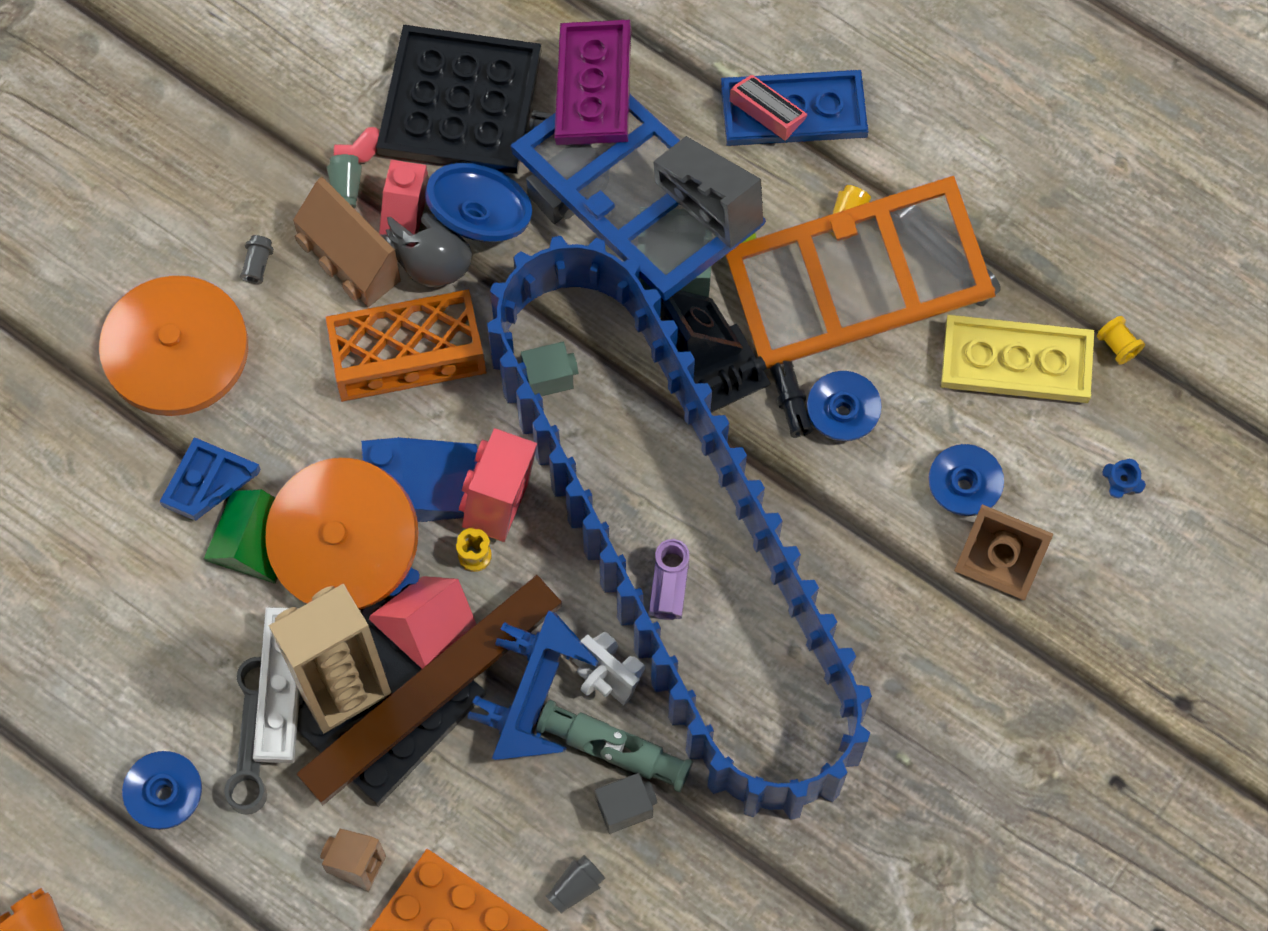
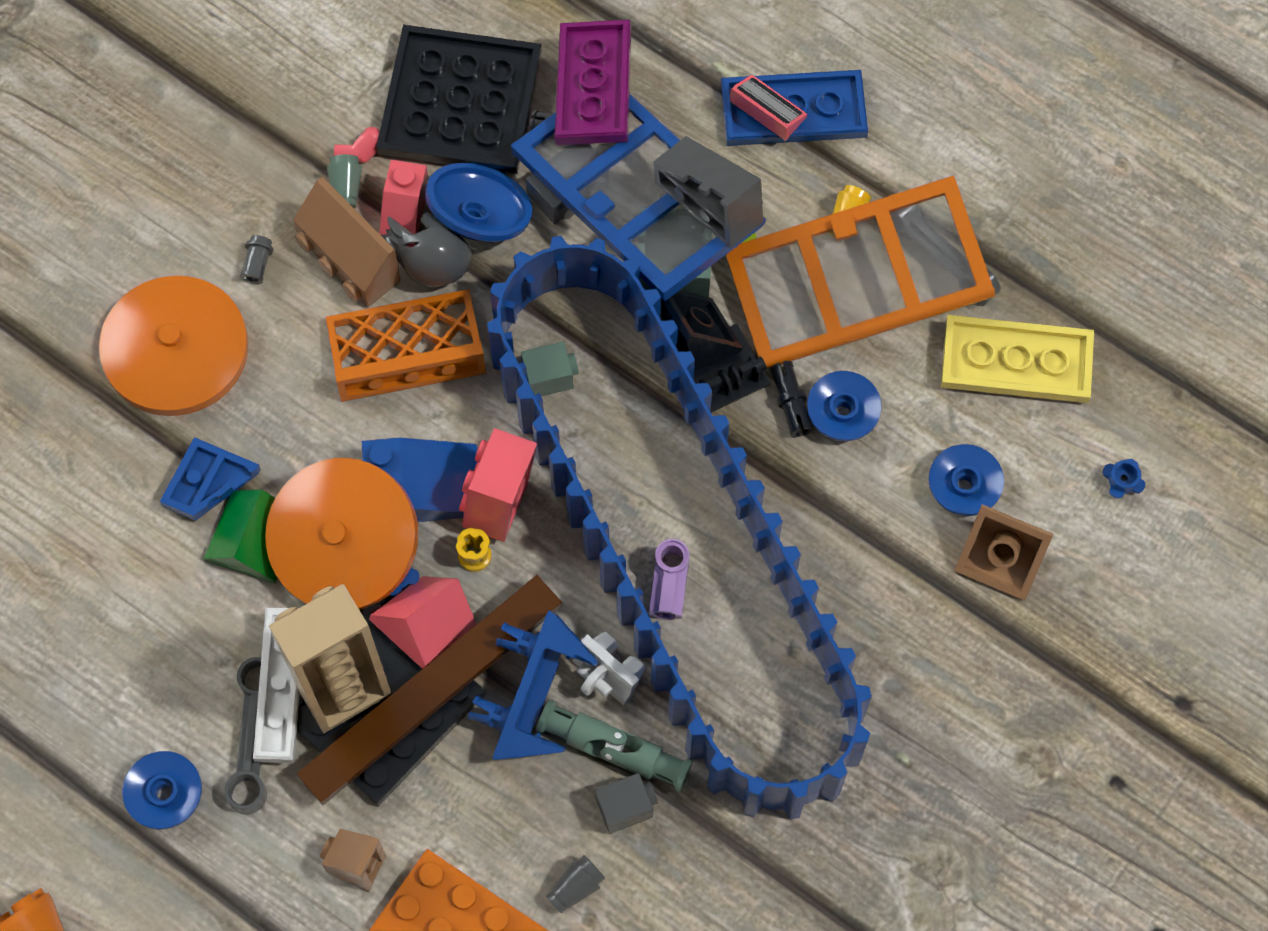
yellow bush [1096,316,1145,365] -> none

